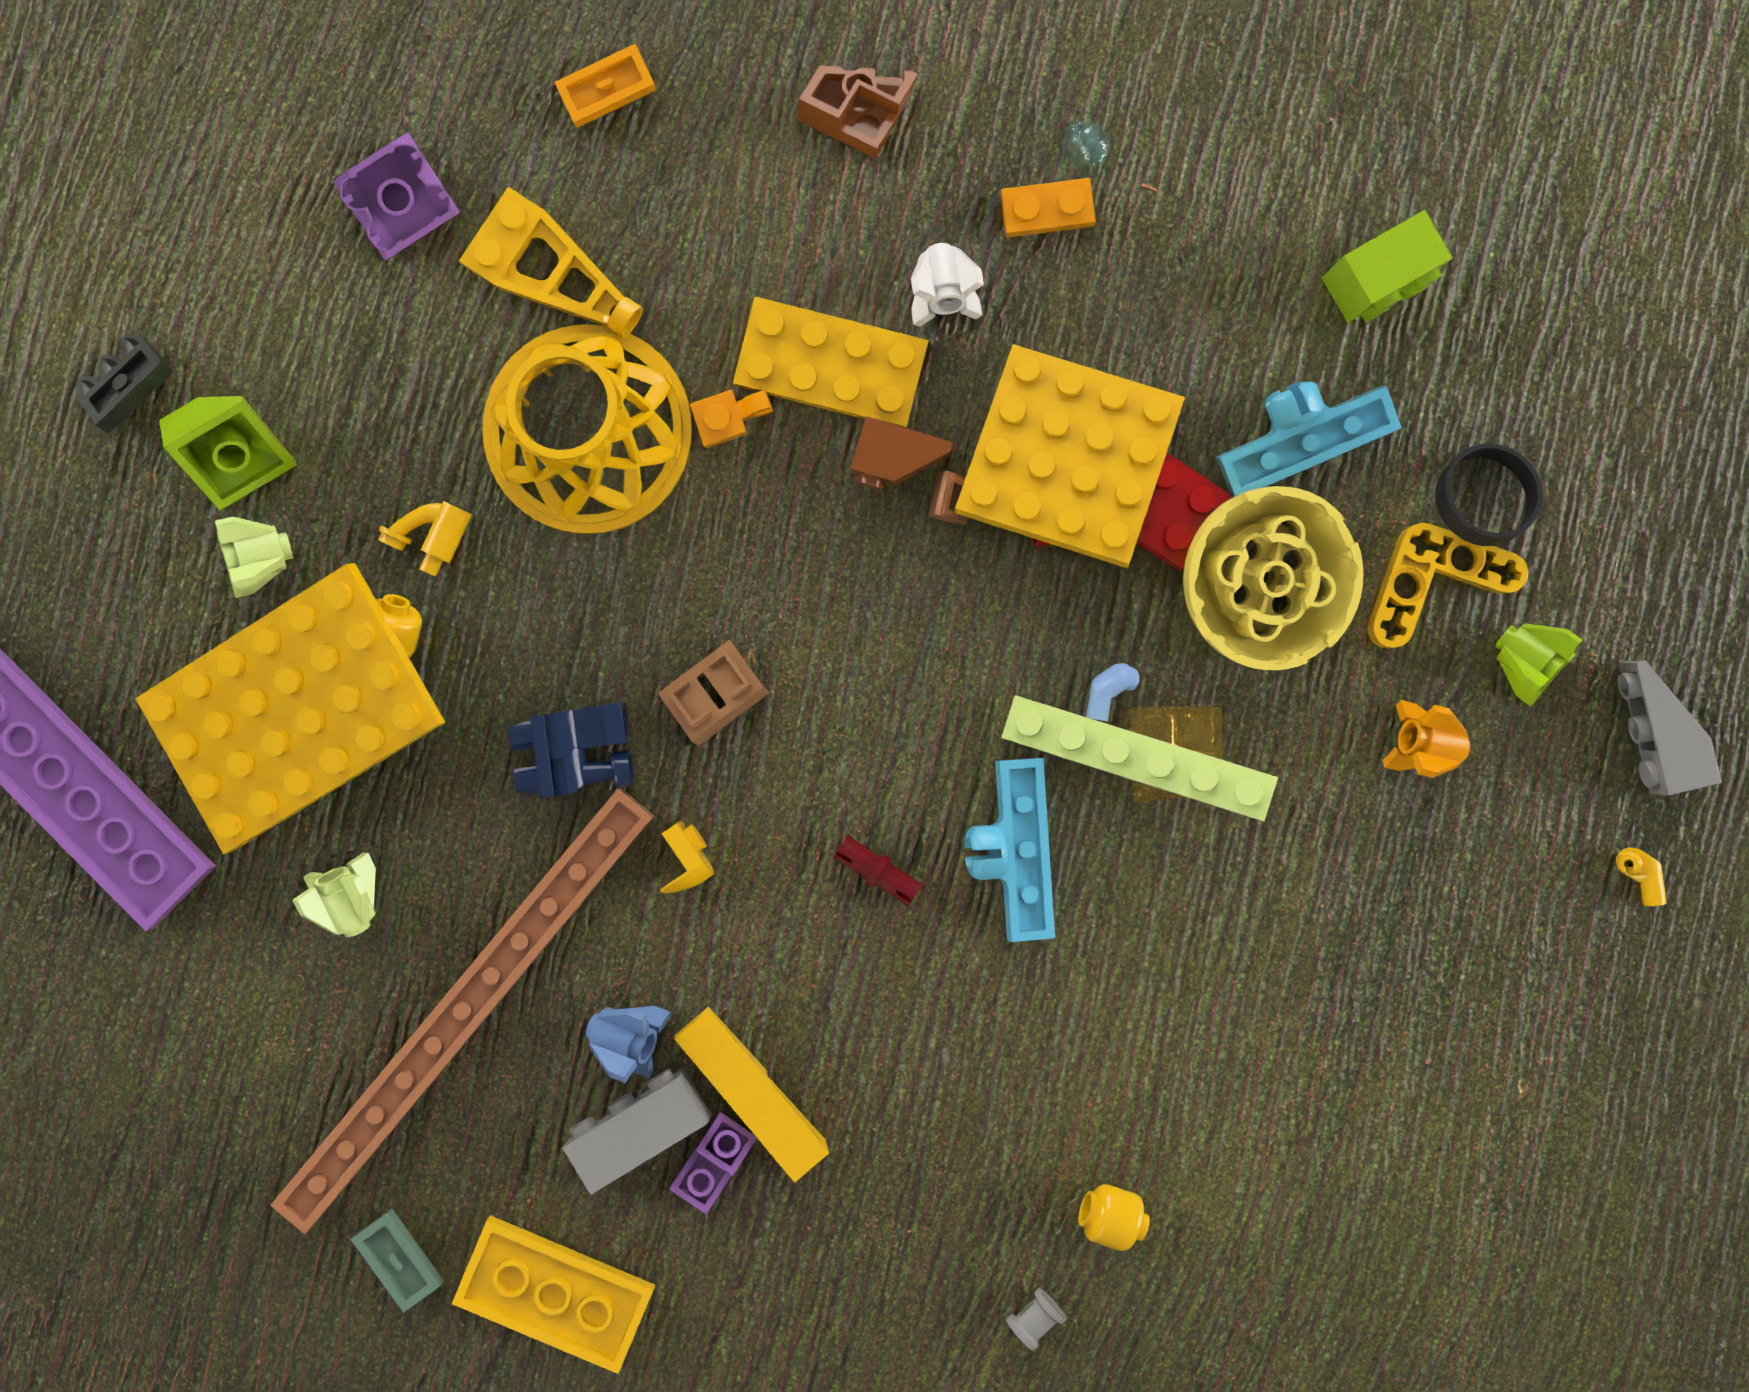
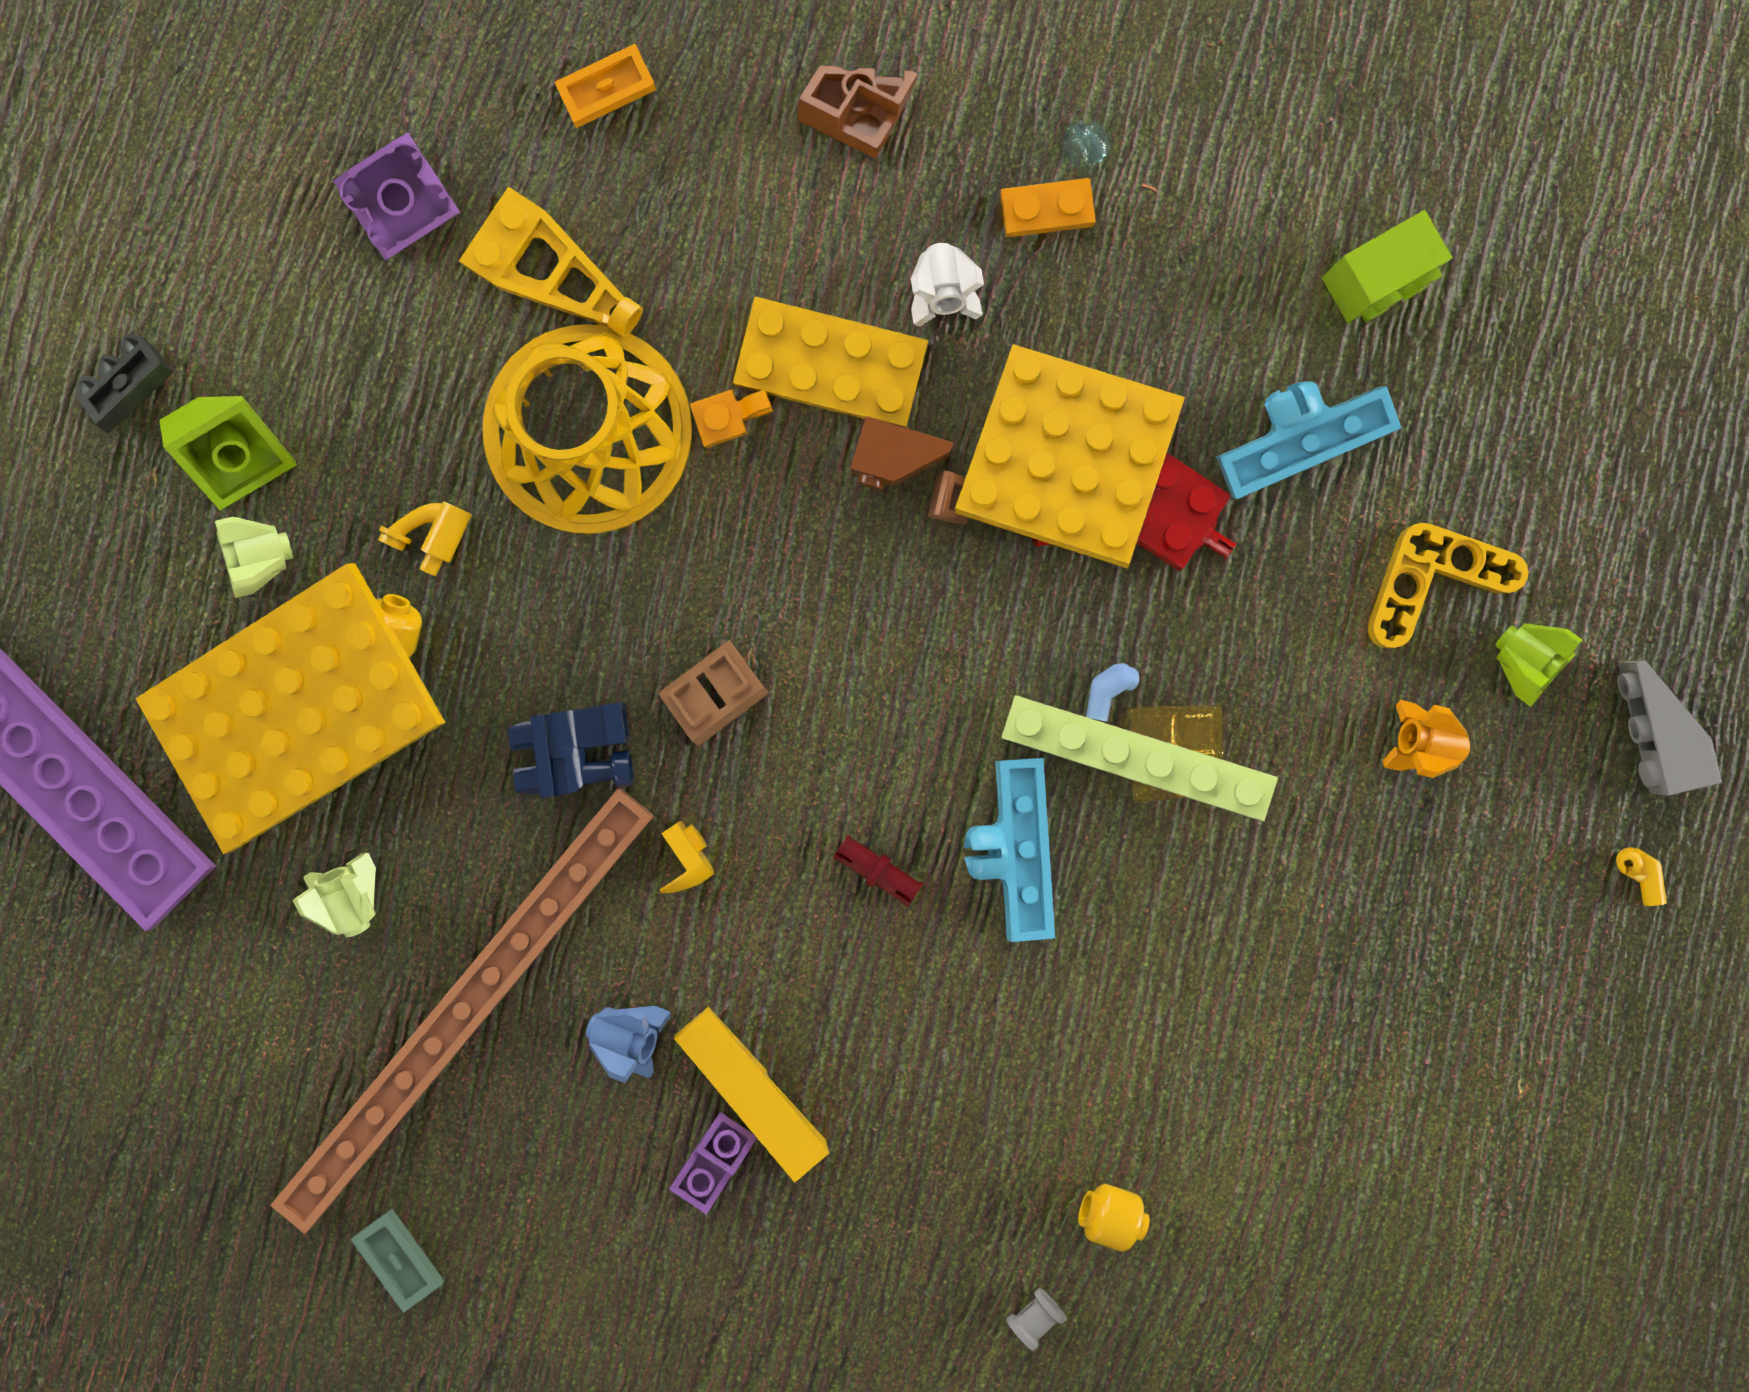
yellow plate [452,1215,655,1374] -> none
light grey brick [562,1068,712,1195] -> none
light yellow brick [1183,486,1364,670] -> none
black tyre [1435,443,1543,546] -> none

